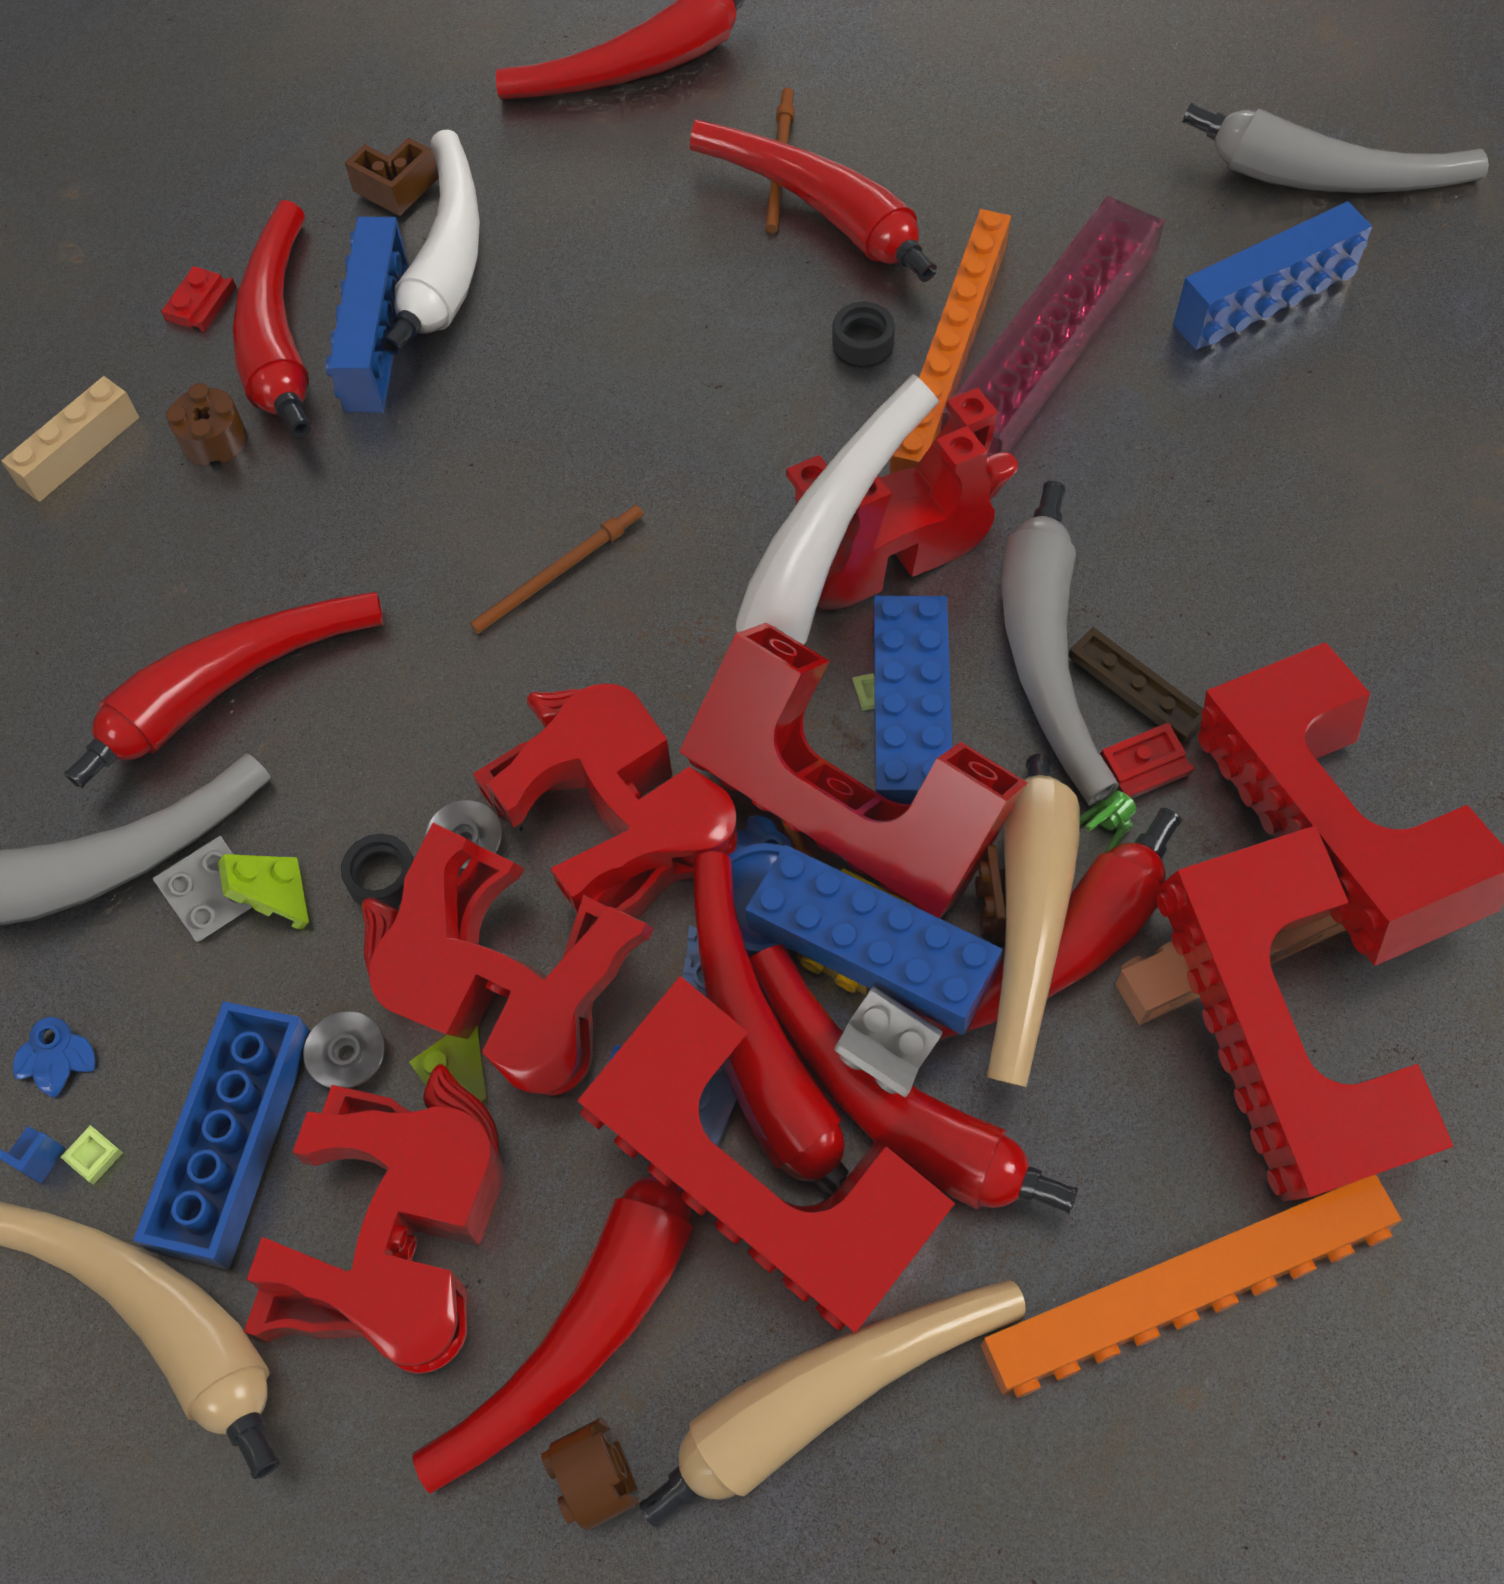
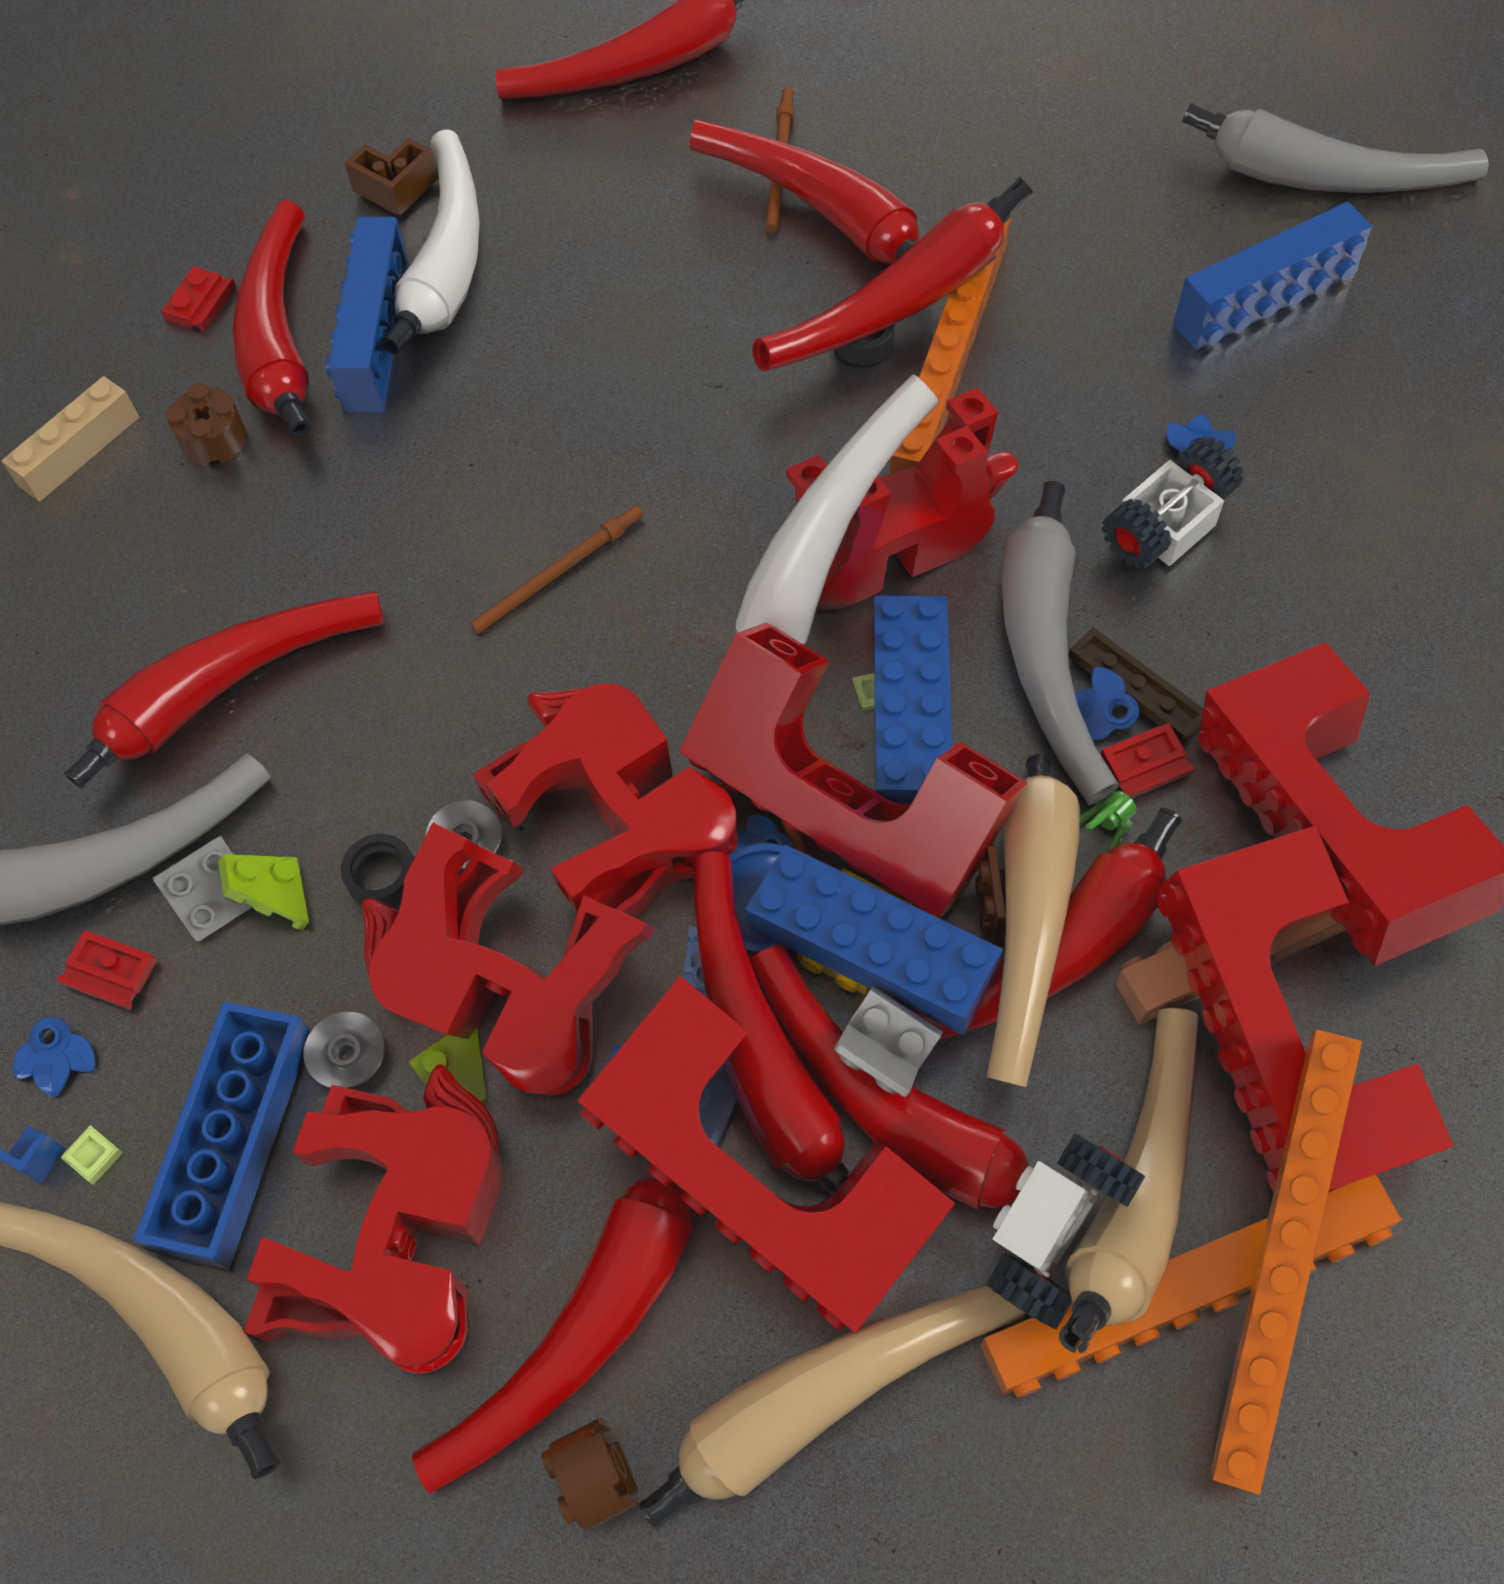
clear pink brick [940,196,1165,457] -> none
none -> red plate [56,930,157,1010]
none -> red animal [752,176,1033,372]
none -> brick [986,1133,1145,1329]
none -> tan animal [1059,1008,1198,1353]
none -> blue plate [1075,667,1139,741]
none -> brick [1102,436,1244,569]
none -> blue plate [1166,414,1236,455]
none -> orange brick [1210,1029,1362,1495]

